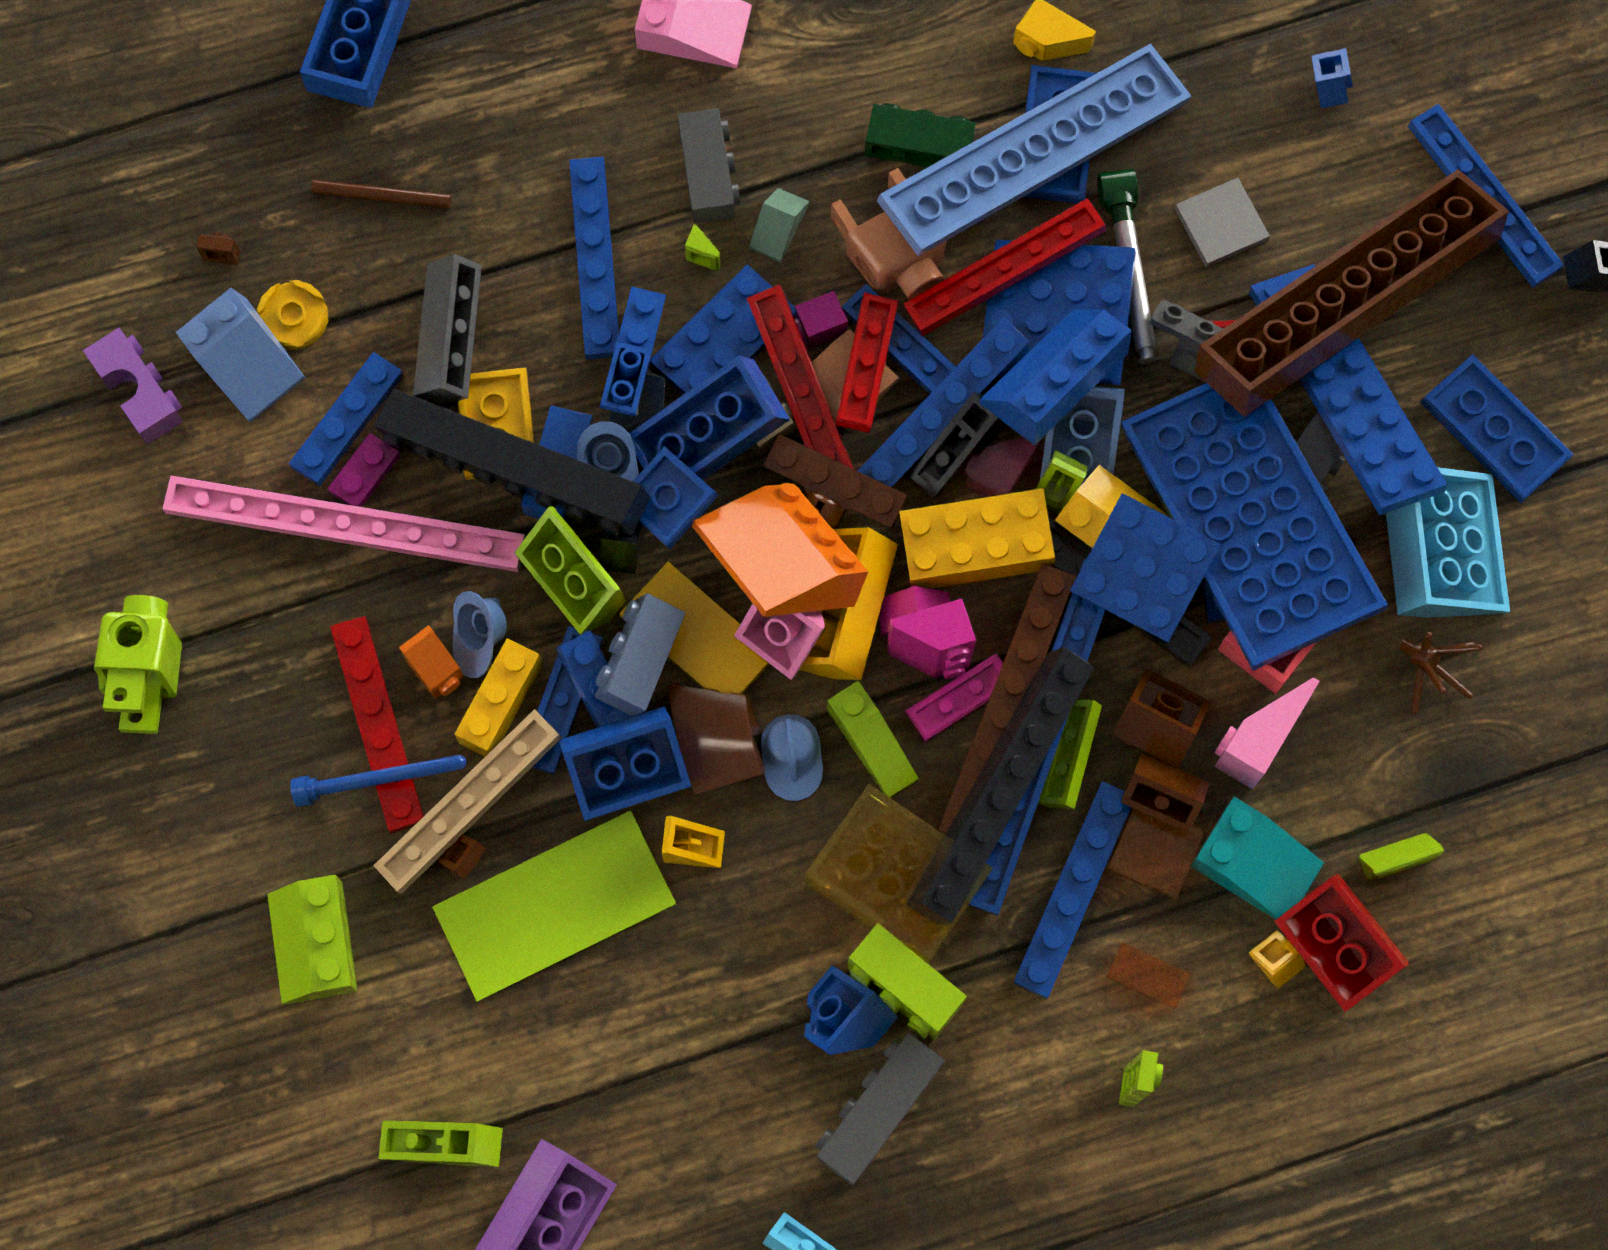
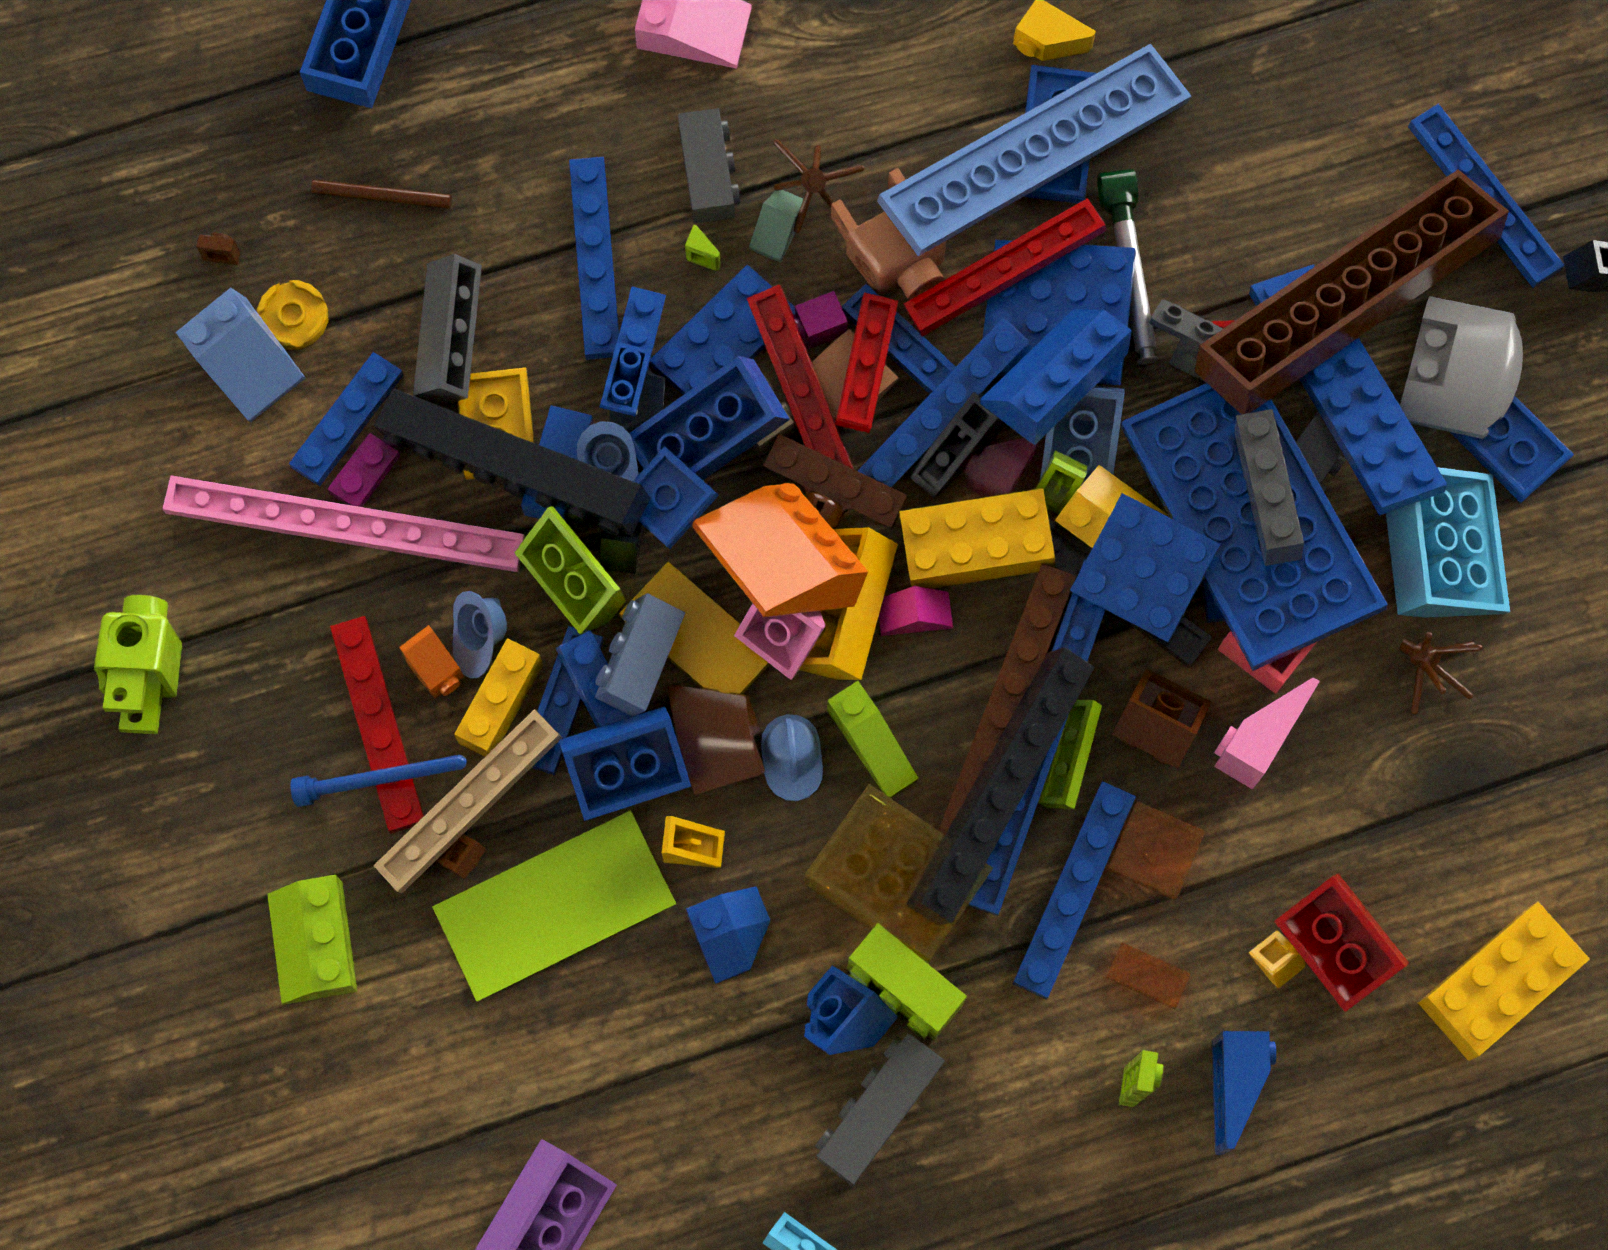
medium lavender arch [83,328,183,445] -> none
lime slope [378,1121,503,1167] -> none
dark green brick [865,103,976,168] -> none
dark pink slope [887,599,976,680] -> none
dark pink tile [905,654,1003,743] -> none
reddish brown brick [1121,753,1210,832] -> none
light grey tile [1175,178,1270,268] -> none
teal slope [1190,797,1324,919] -> none
blue brick [1311,48,1353,108] -> none
lime slope [1359,833,1444,881] -> none
none -> blue slope [686,886,771,984]
none -> reddish brown plant [773,139,865,233]
none -> blue slope [1212,1031,1276,1155]
none -> dark grey brick [1234,409,1304,566]
none -> light grey slope [1400,296,1523,439]
none -> yellow brick [1418,902,1590,1061]

